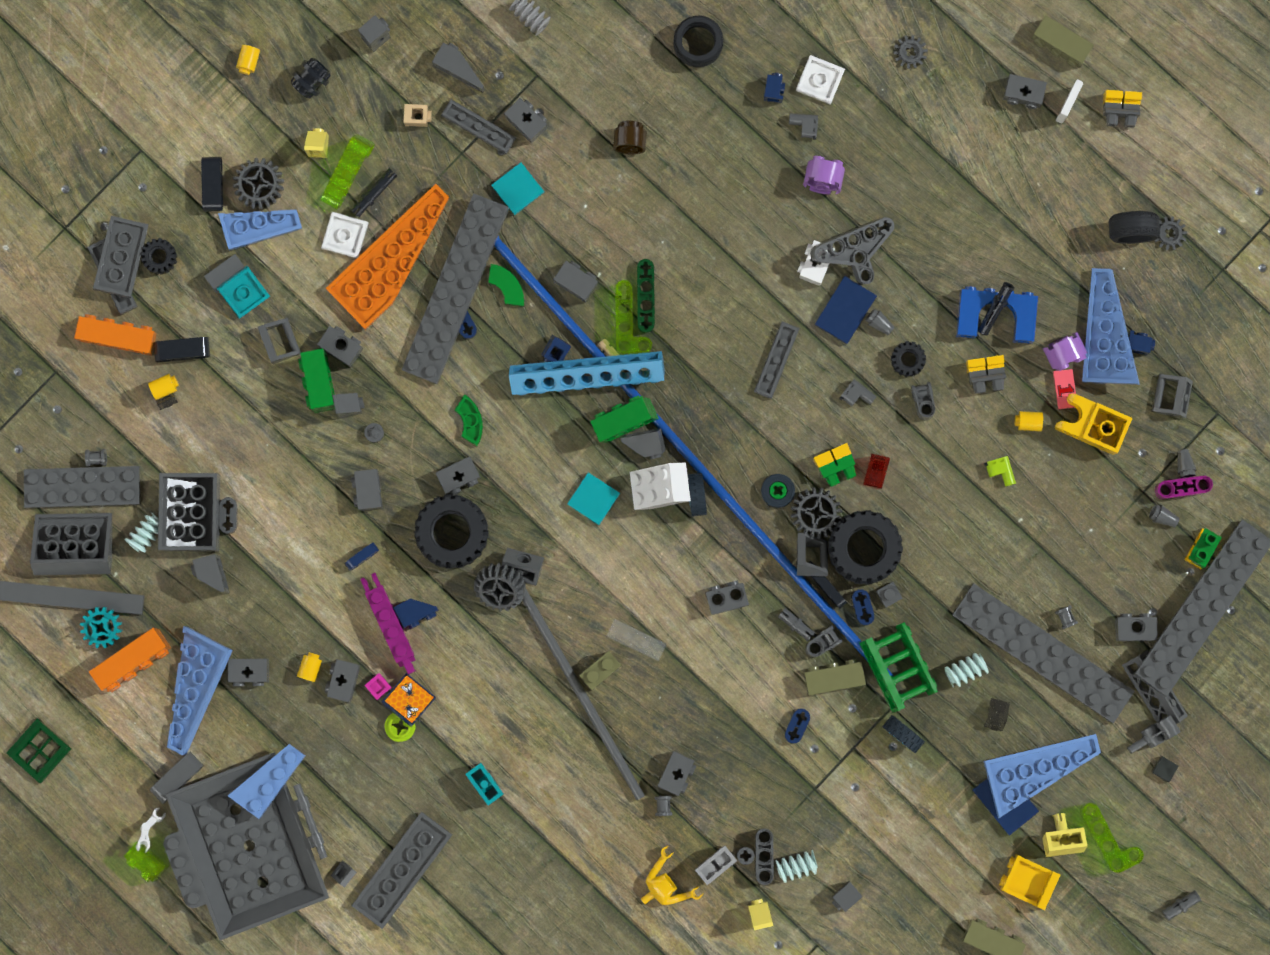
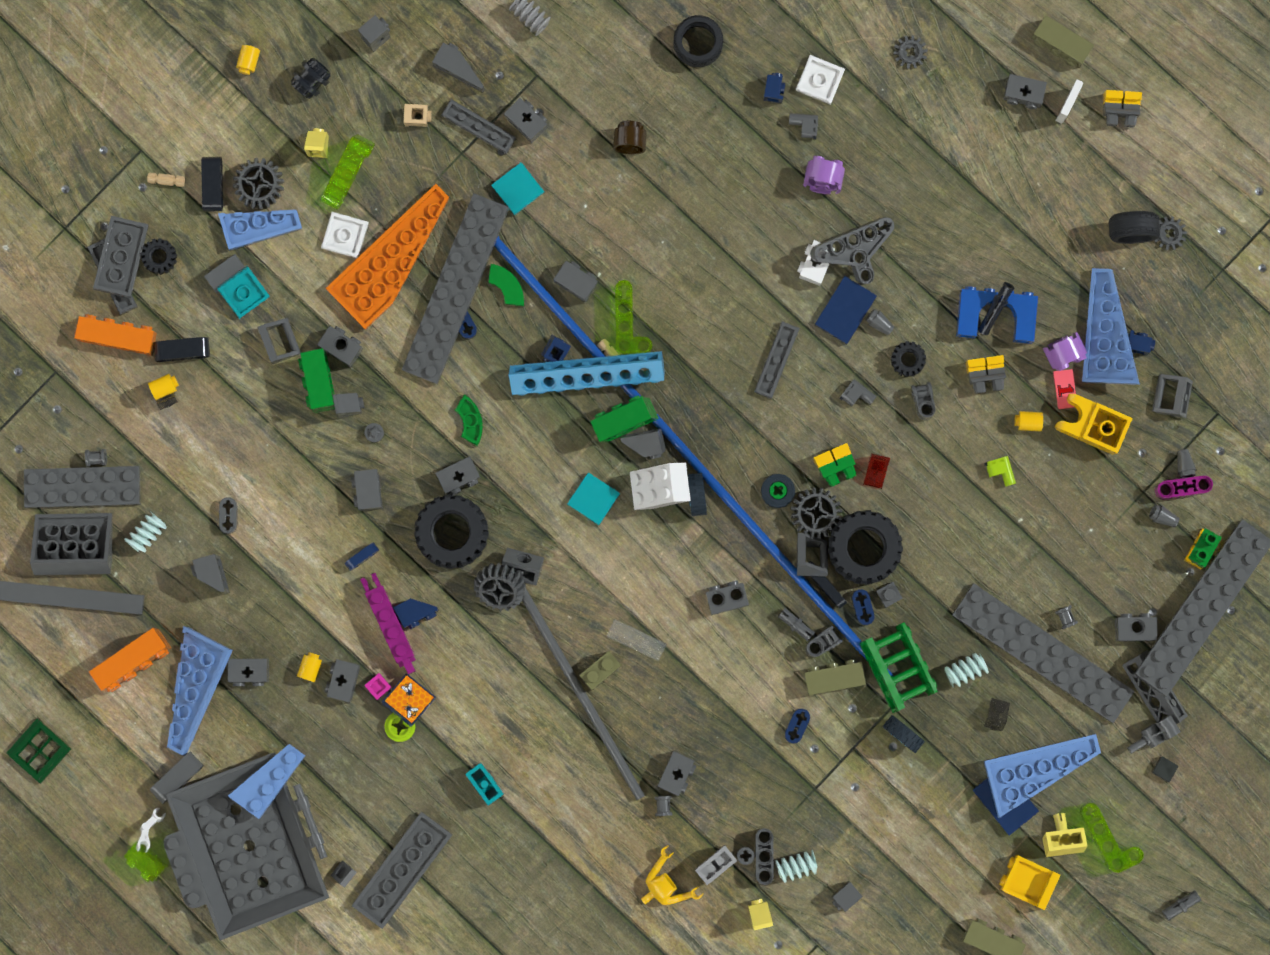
teal gear [80,607,123,648] -> none
dark grey slope [158,473,220,552] -> none
black pin [350,168,398,218] -> none
dark green beam [637,259,655,334] -> none
none -> tan axle [147,173,185,187]

